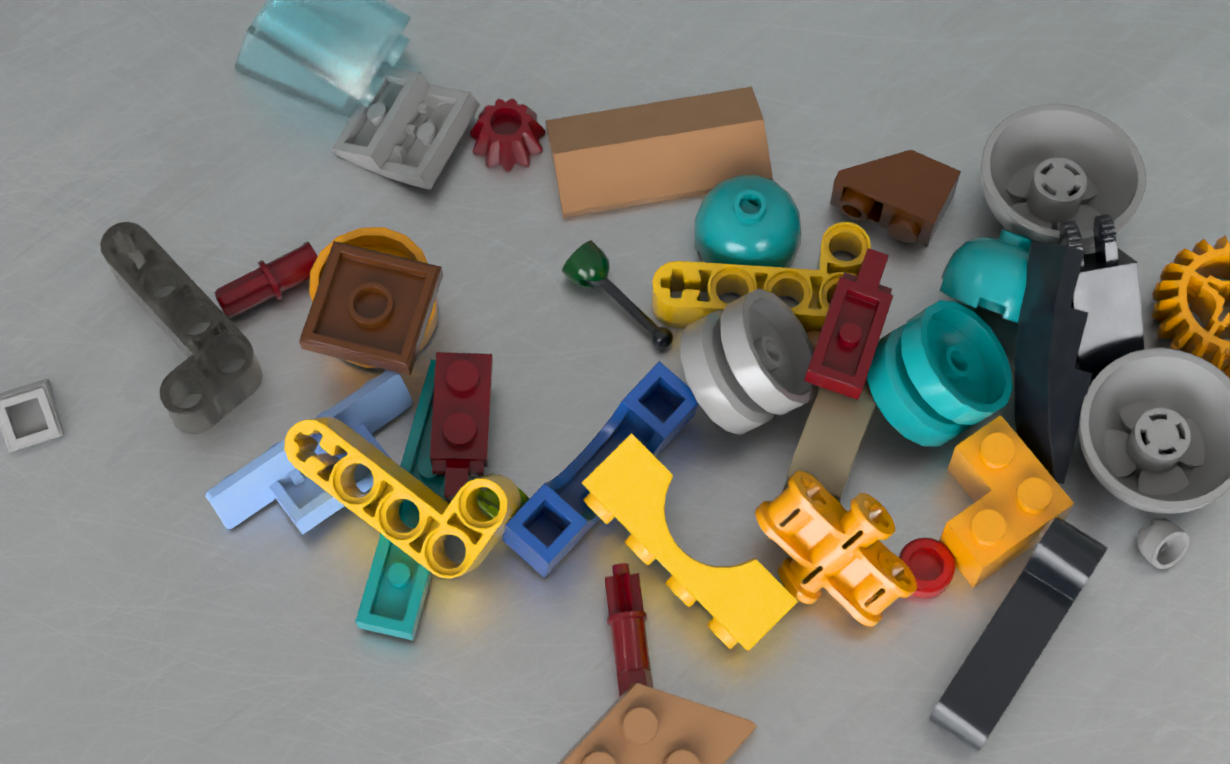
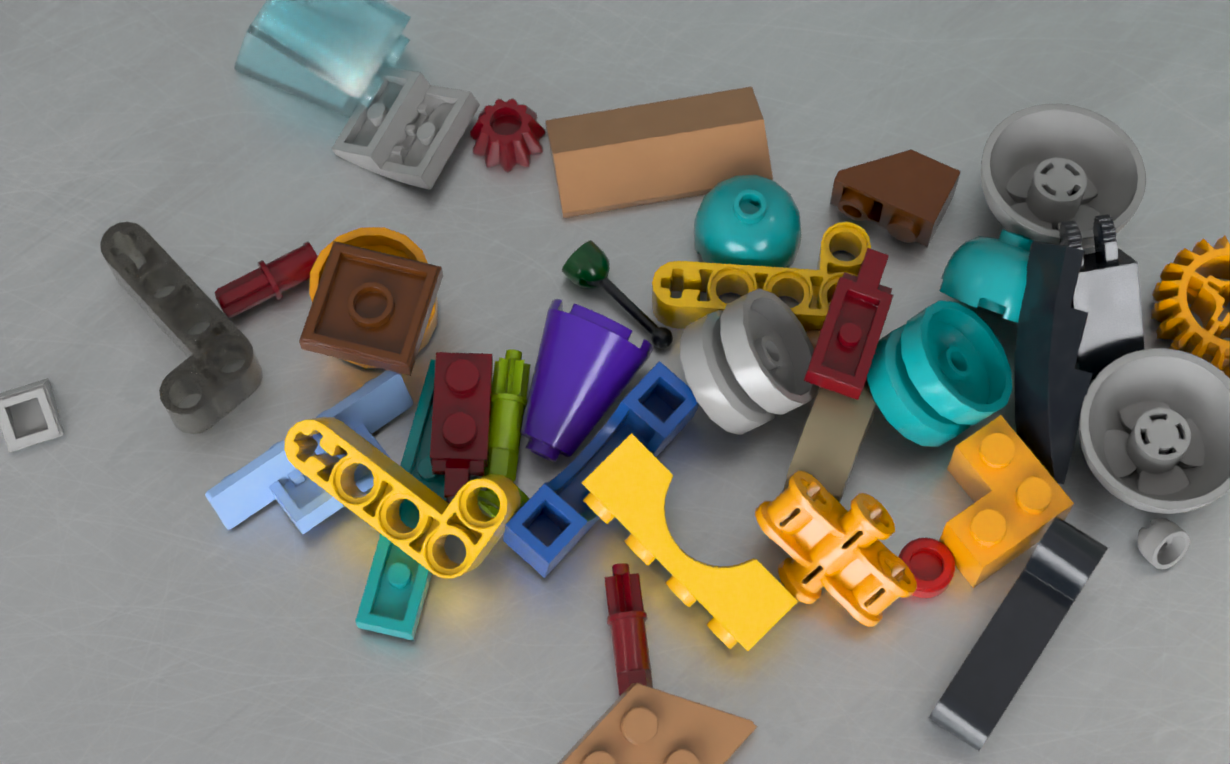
none -> lime piece [482,349,531,482]
none -> dark purple cone [520,299,654,463]

